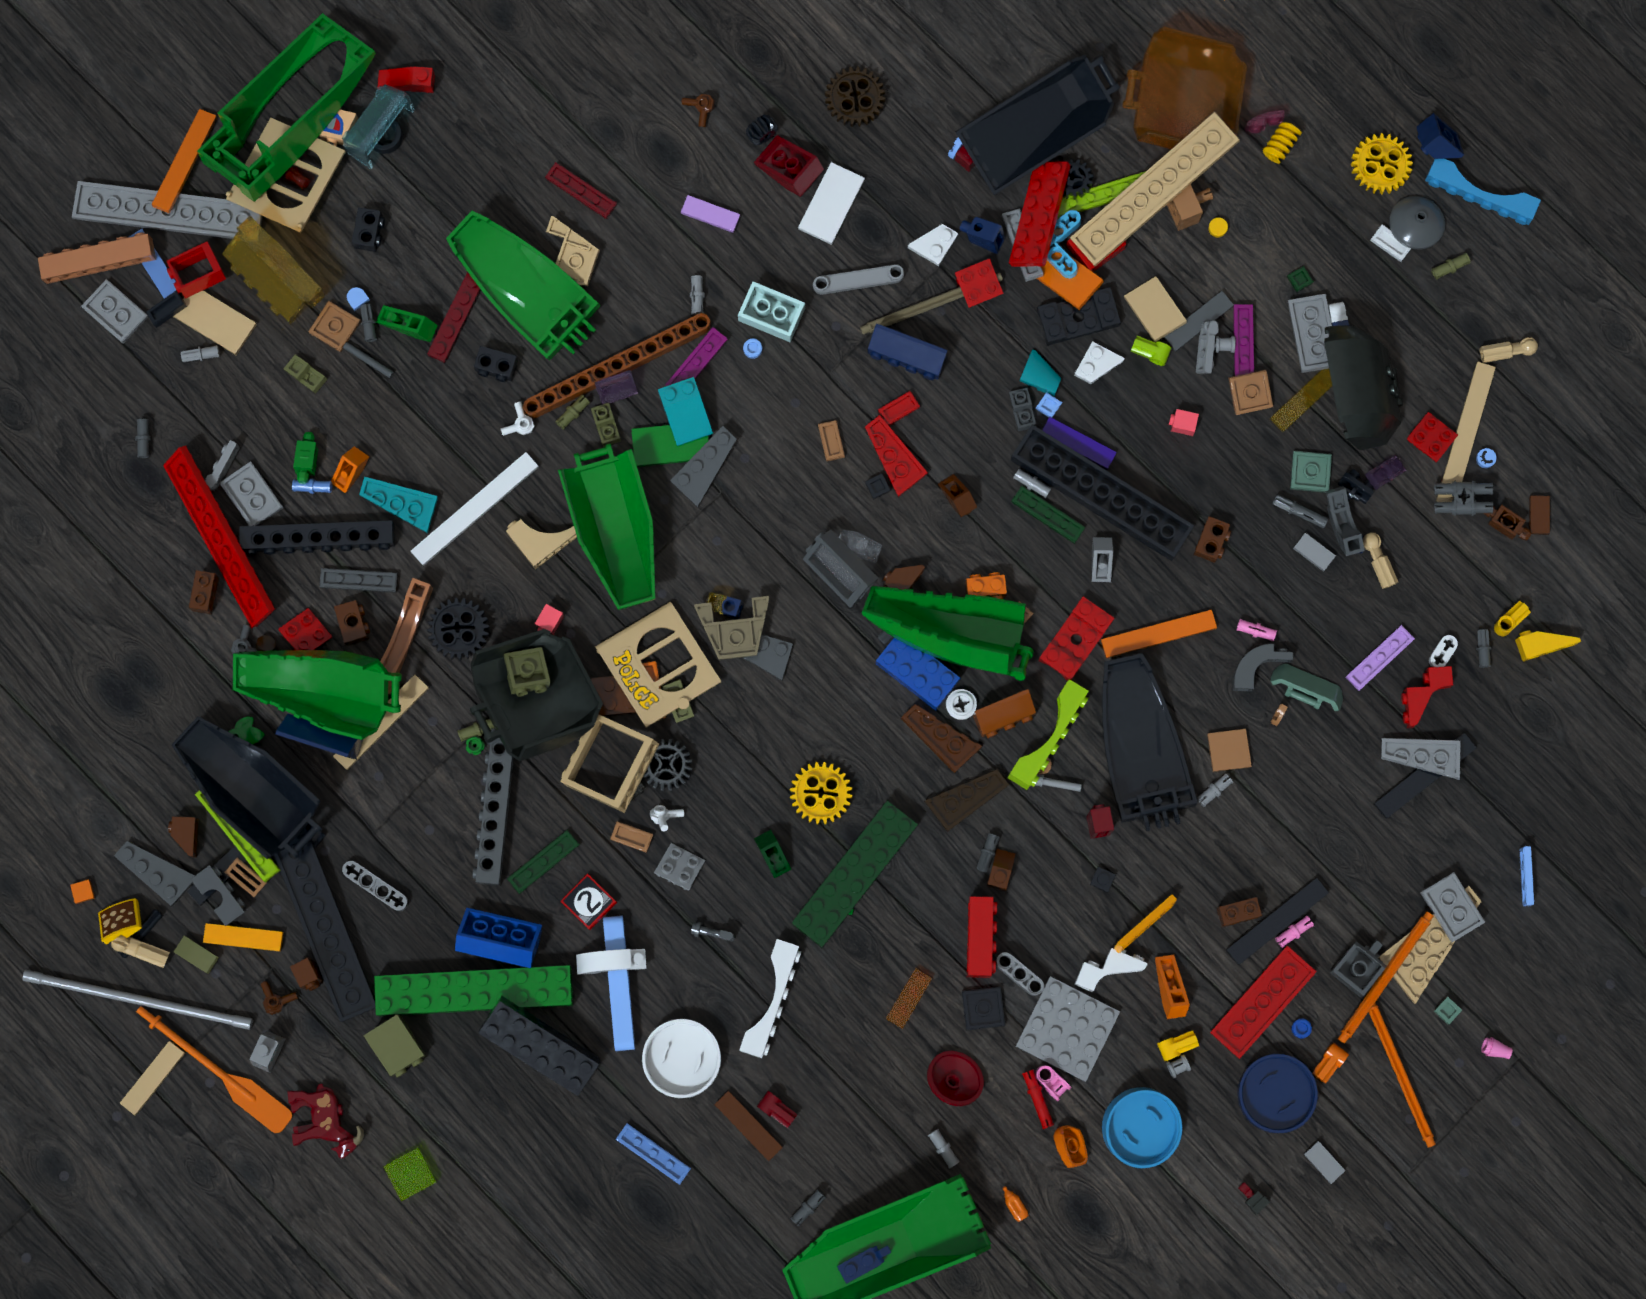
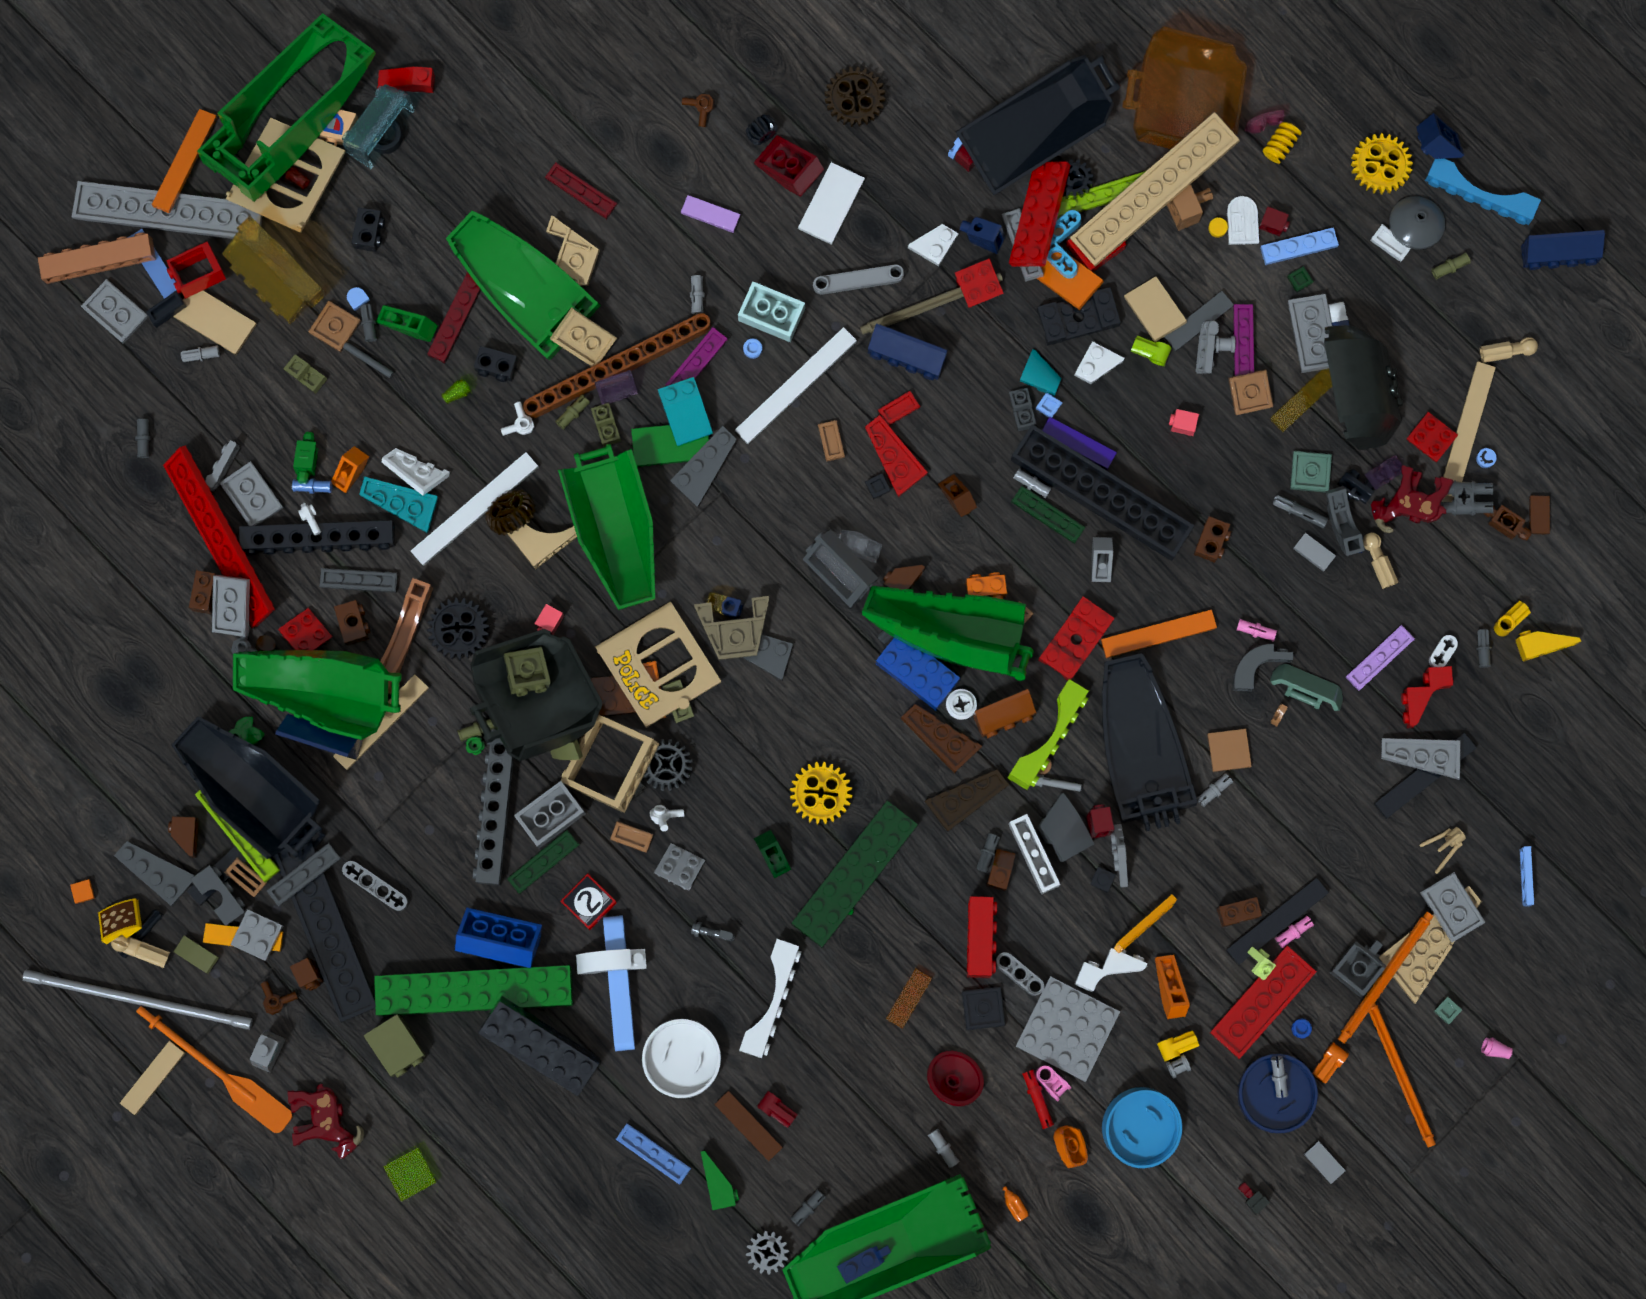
none -> light grey tile [212,575,250,637]
none -> light grey plate [230,909,283,961]
none -> dark grey tile [267,843,341,906]
none -> white piece [298,503,321,535]
none -> white wing [382,448,450,496]
none -> clear neon green cone [441,379,471,404]
none -> dark brown gear [485,489,536,536]
none -> light grey slope [514,781,585,848]
none -> tan tile [550,307,617,367]
none -> olive slope [550,739,583,760]
none -> green slope [701,1151,739,1210]
none -> white tile [735,327,857,444]
none -> light grey gear [746,1231,789,1275]
none -> white brick [1008,814,1060,895]
none -> dark grey slope [1038,793,1094,862]
none -> light grey wing [1110,824,1128,887]
none -> white window [1227,196,1259,245]
none -> yellowish green bracket [1247,947,1276,980]
none -> dark red brick [1259,207,1290,237]
none -> light blue plate [1260,227,1339,265]
none -> light grey pin [1271,1056,1289,1098]
none -> dark red animal [1371,465,1454,533]
none -> tan plant [1419,827,1466,874]
none -> dark blue slope [1521,230,1605,270]

